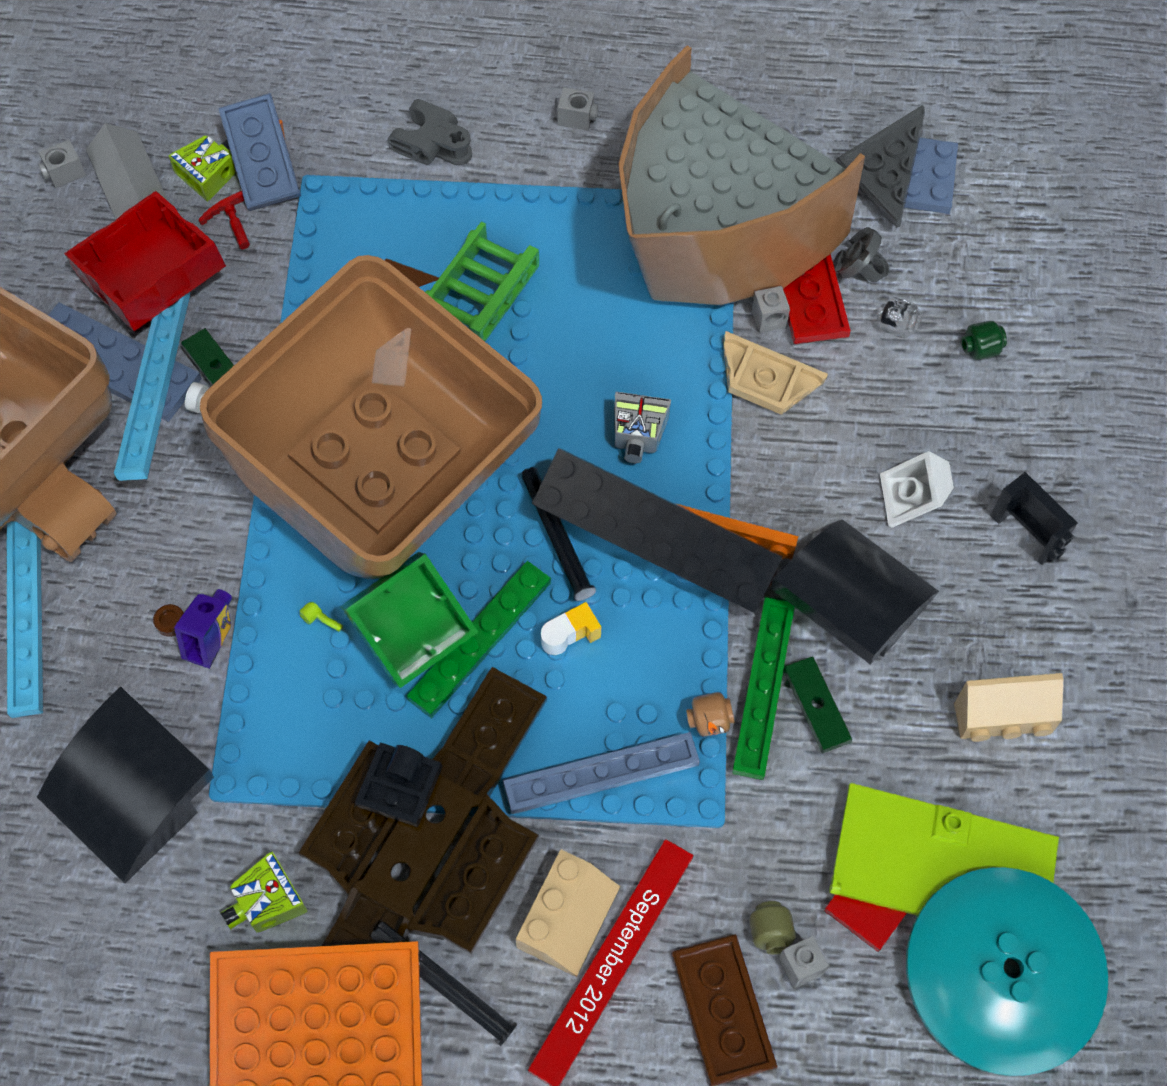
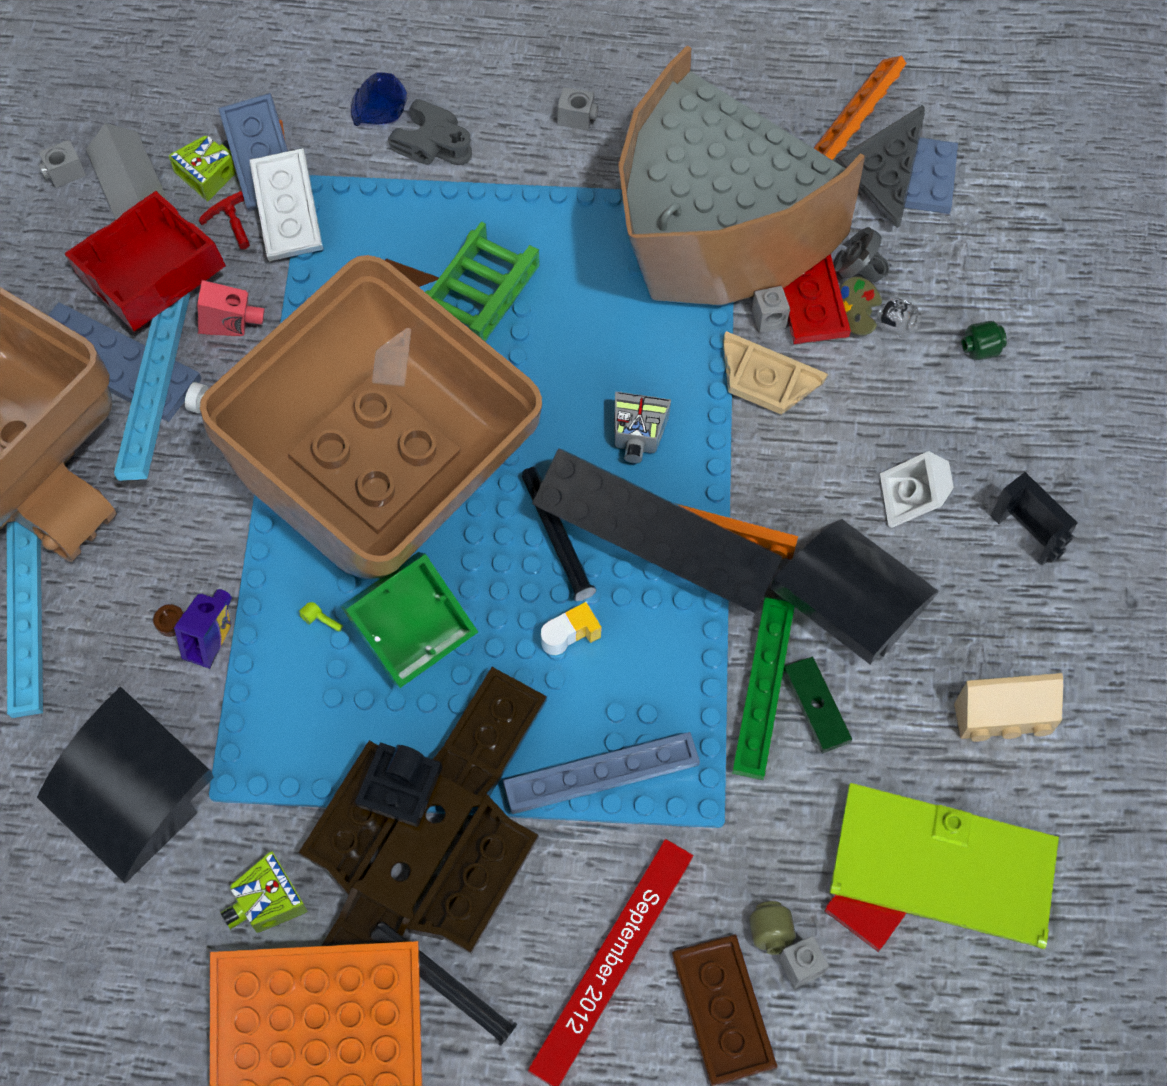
dark green tile [181,328,234,386] -> none
green plate [407,561,551,719] -> none
tan slope [516,849,620,977] -> none
medium nougat head [686,692,735,737] -> none
teal dish [906,867,1108,1076] -> none
none -> coral torso [197,280,265,336]
none -> white tile [250,148,324,261]
none -> clear blue helmet [350,72,408,126]
none -> orange plate [814,55,907,160]
none -> olive piece [840,277,882,336]

